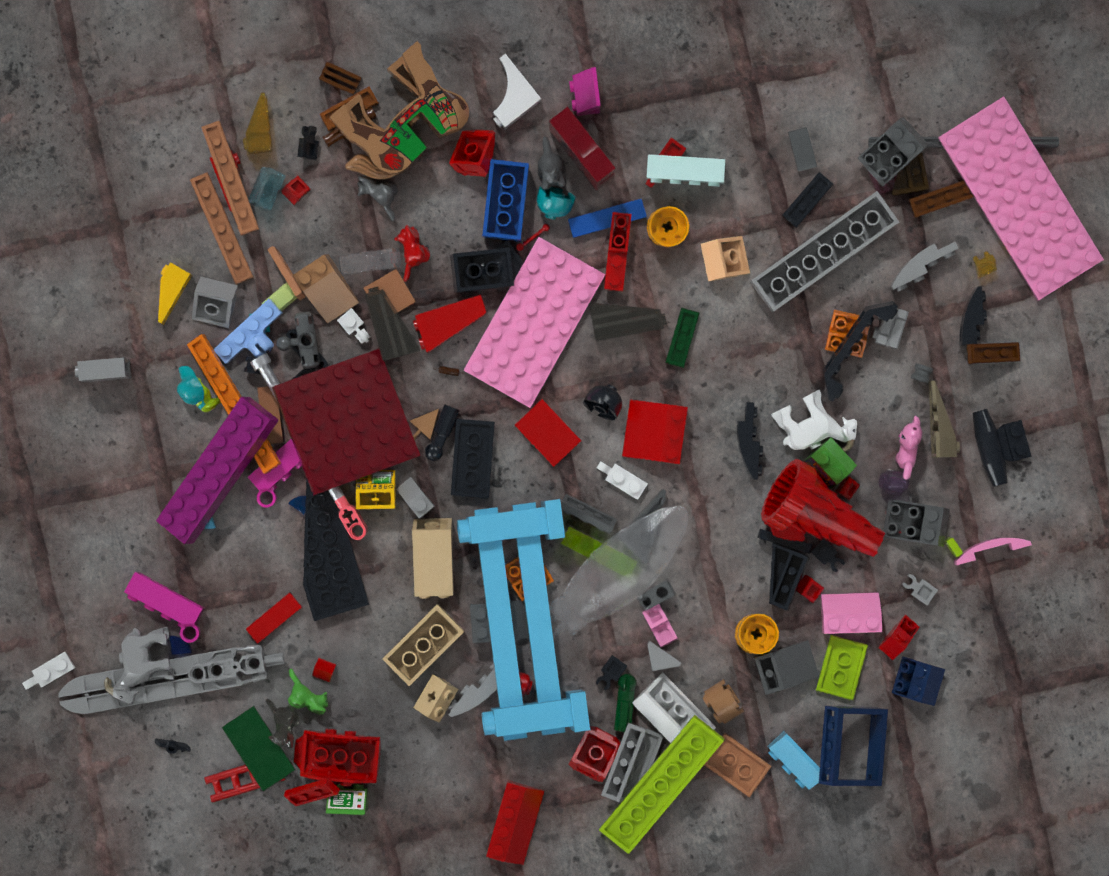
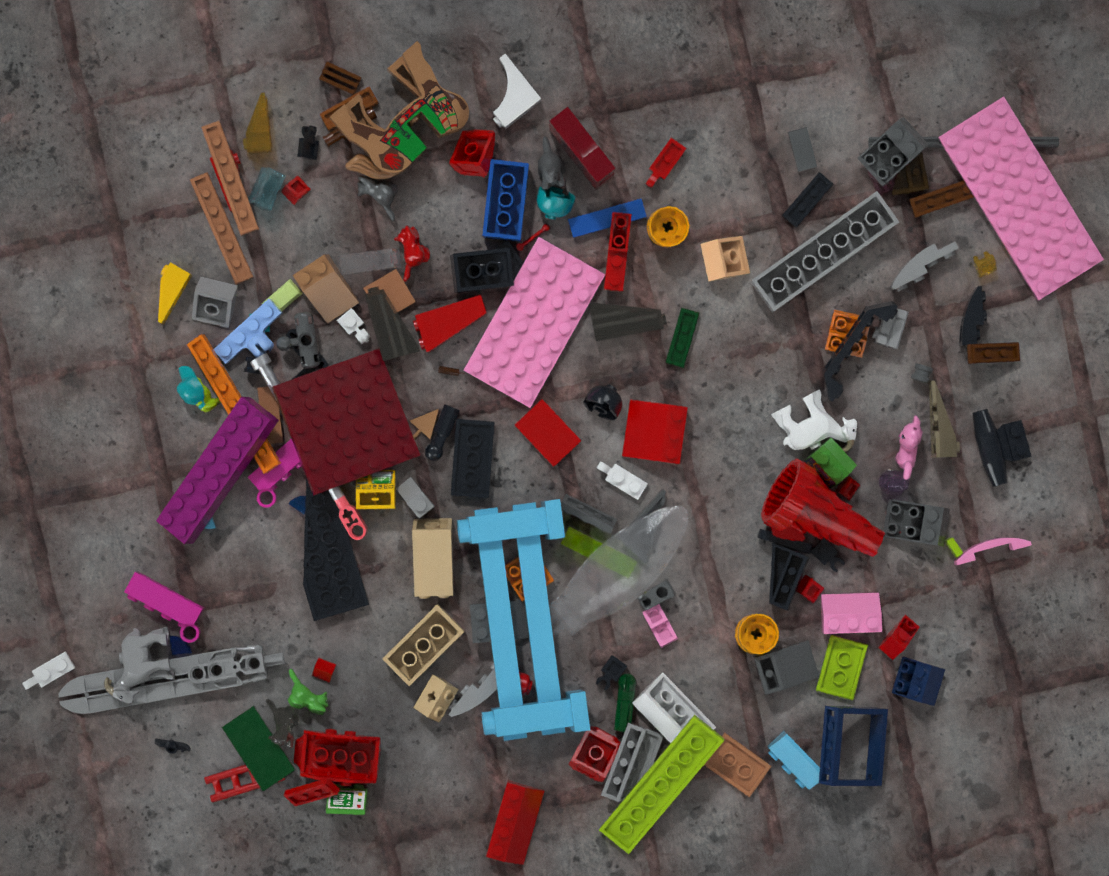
light grey brick [75,357,131,382] -> none
red tile [246,592,302,644] -> none
nougat tile [267,246,306,301] -> none
dark pink slope [569,67,601,116] -> none
light aqua wedge [647,154,725,187] -> none
light grey slope [647,640,681,671] -> none
medium nougat brick [703,679,744,724] -> none
black slope [737,402,763,480] -> none
light grey plate [902,574,938,605] -> none

